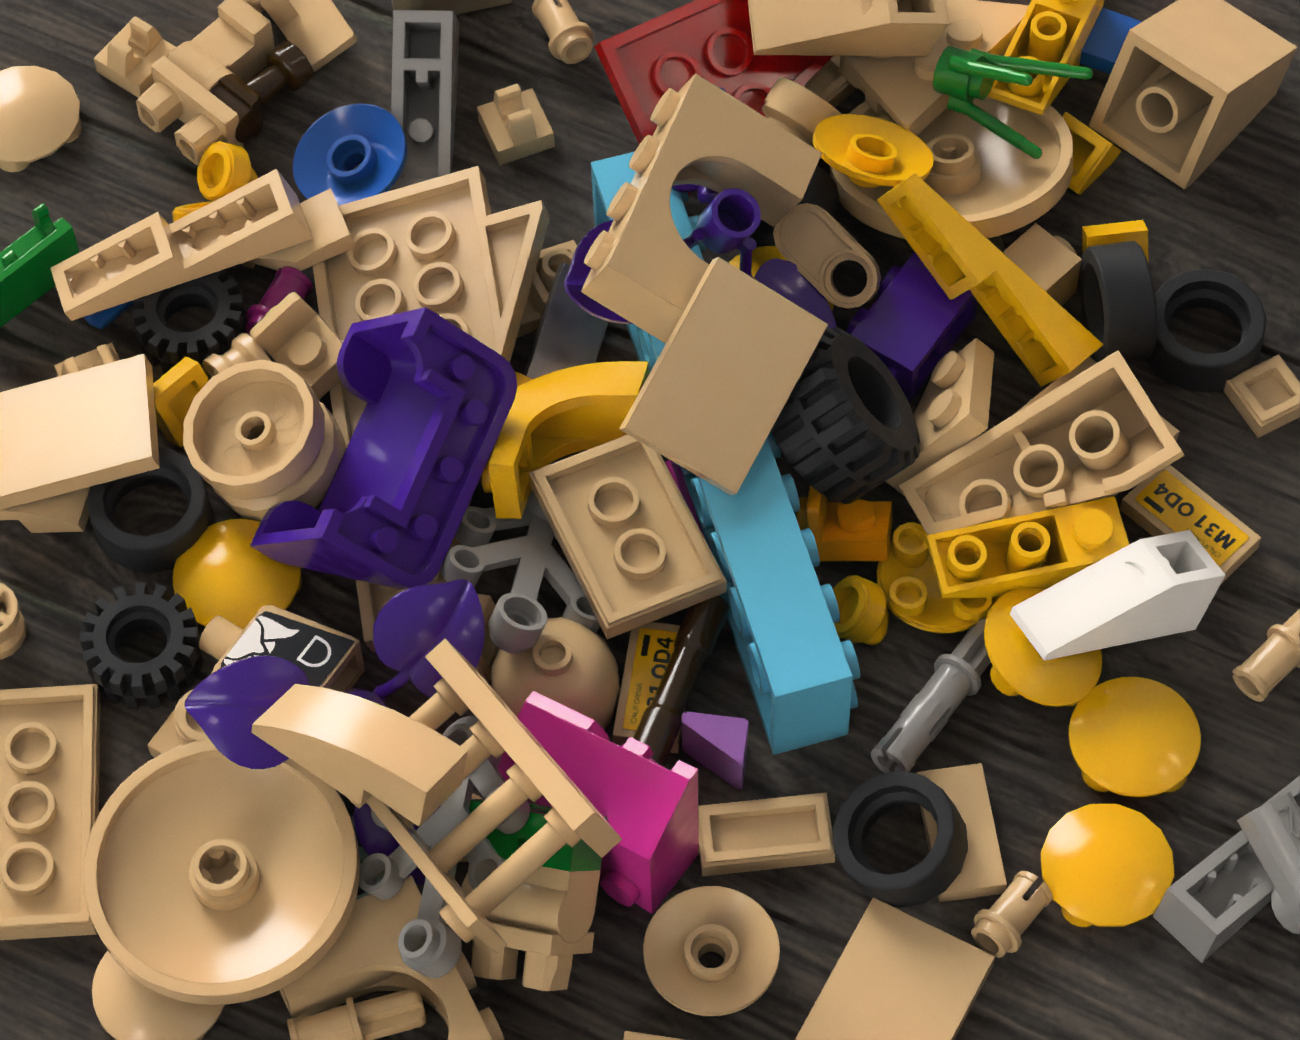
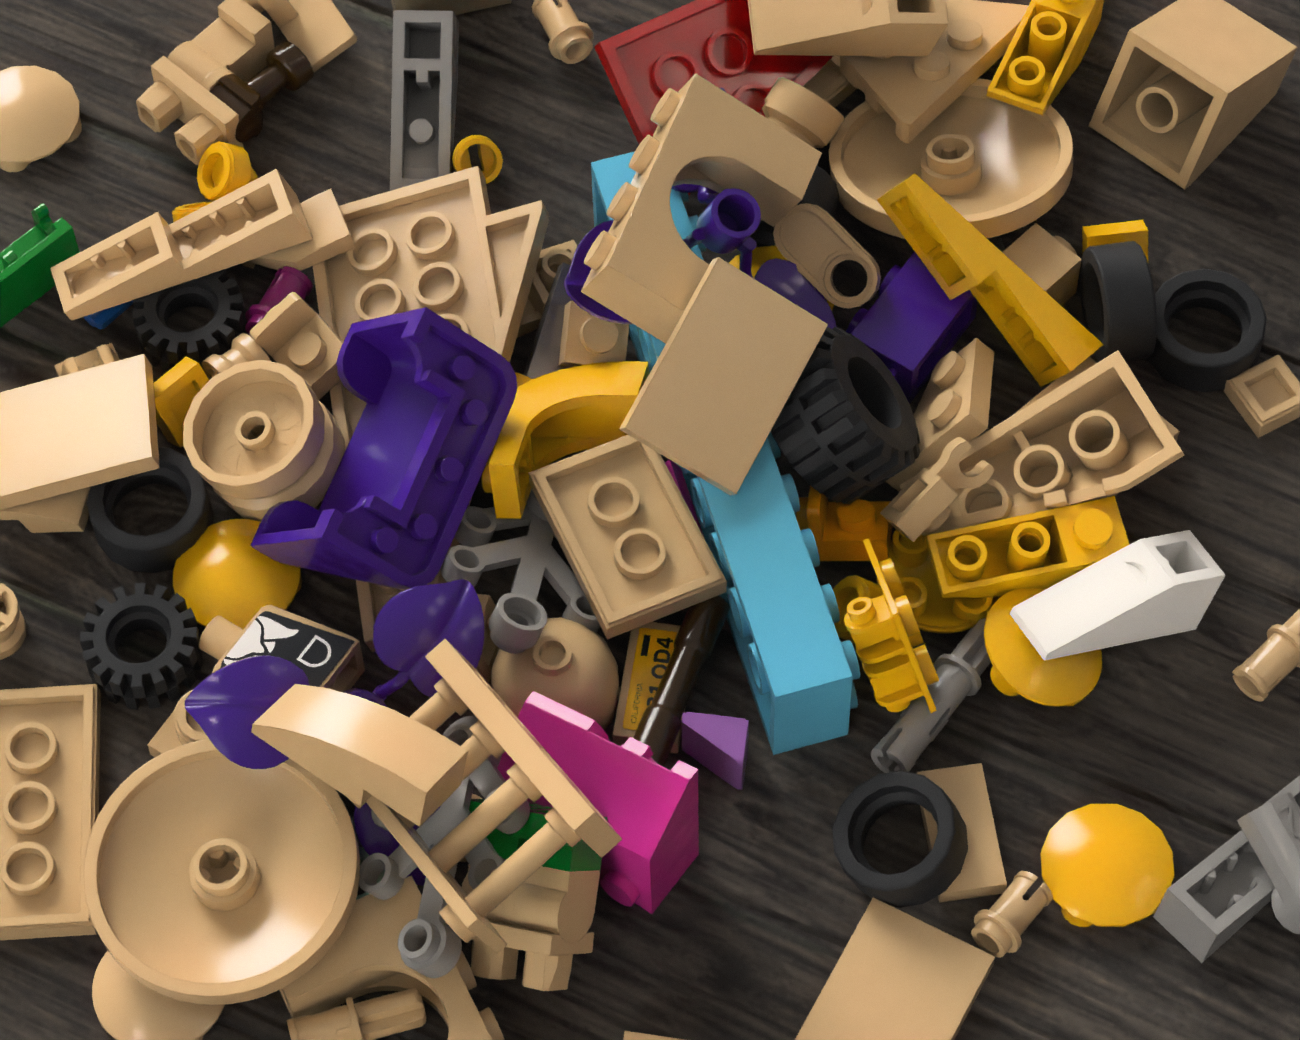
tan tile [94,16,176,98] -> none
blue dish [293,103,407,206] -> none
tan tile [477,83,555,166] -> none
tan dish [643,886,780,1016] -> none
tan tile [698,792,835,876] -> none
yellow dish [812,114,934,188] -> none
green plant [933,45,1093,159] -> none
yellow slope [1062,112,1121,195] -> none
yellow dish [1068,677,1201,797] -> none
blue tile [1080,7,1142,74] -> none
tile [1120,465,1261,584] -> none
none -> yellow hinge [452,135,503,184]
none -> tan plate [558,301,630,367]
none -> yellow hinge [844,538,939,713]
none -> tan plate [880,437,995,542]

